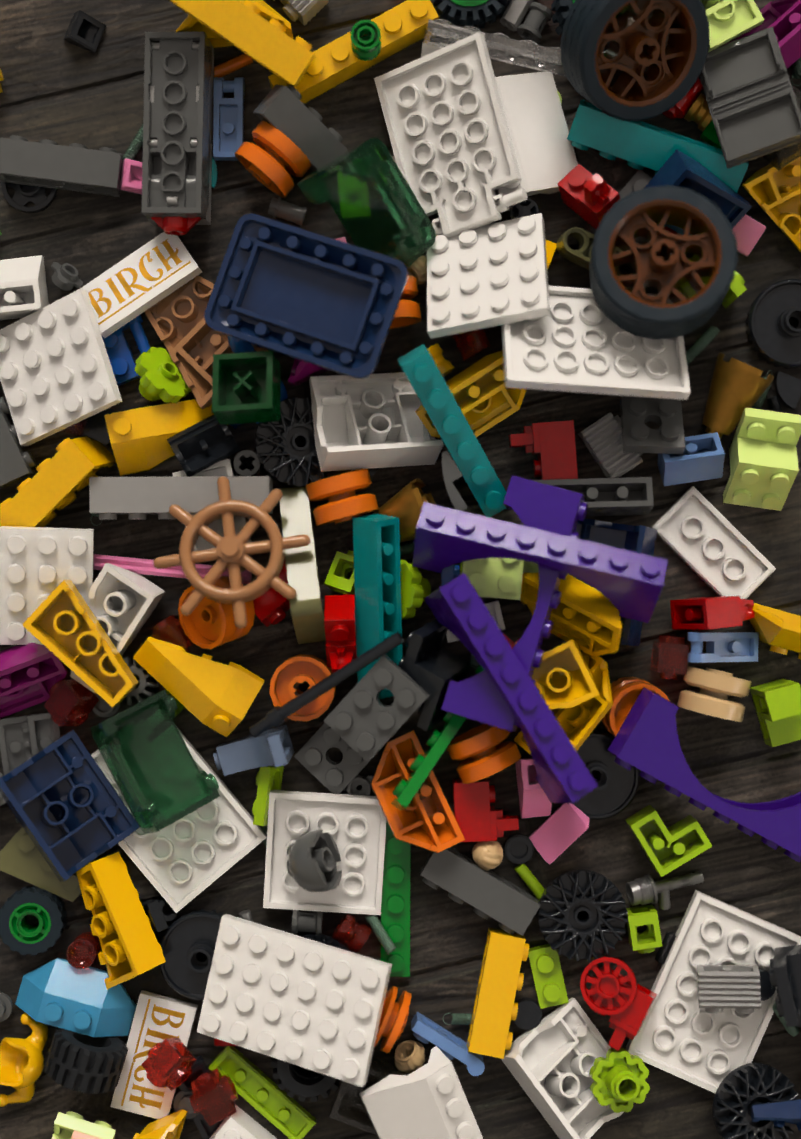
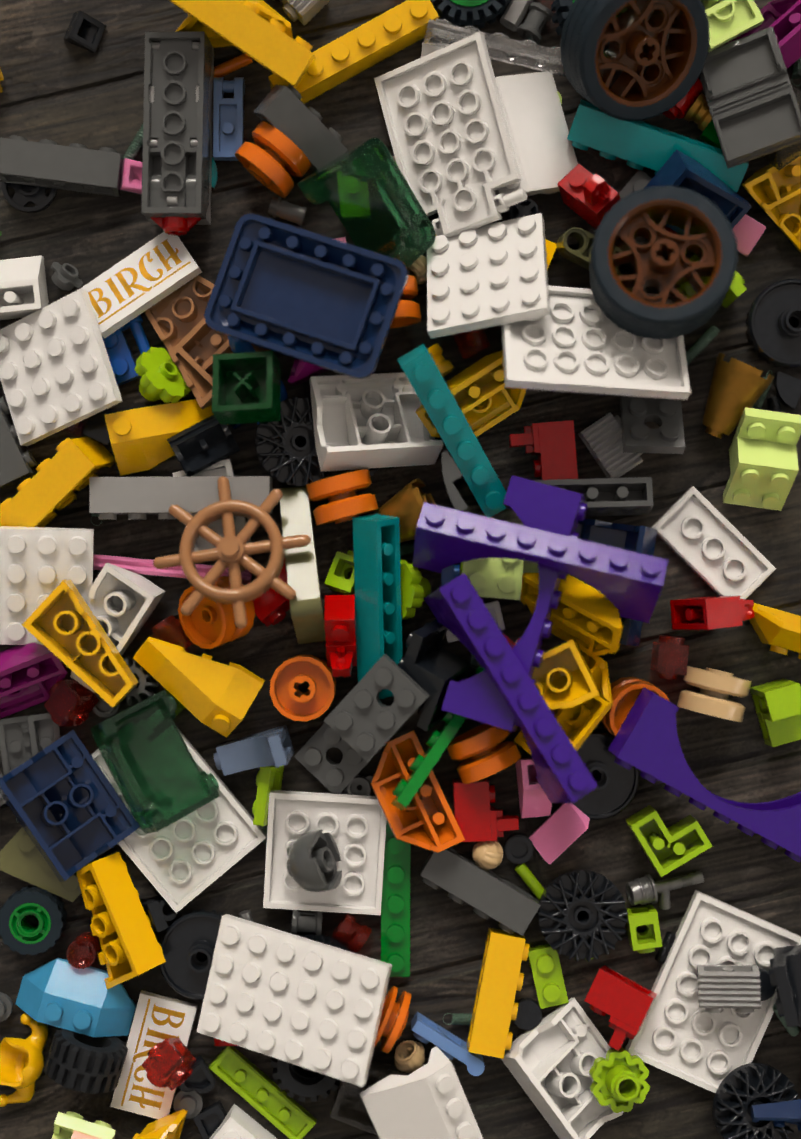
clear red brick [189,1069,239,1127] -> none
dark grey bush [233,450,262,476] -> none
black bar [249,632,404,737] -> none
green wheel [350,20,381,61] -> none
sand green piece [365,915,396,955] -> none
red wheel [580,956,637,1015] -> none
medium blue brick [657,432,725,486] -> none
medium blue plate [687,632,759,663] -> none

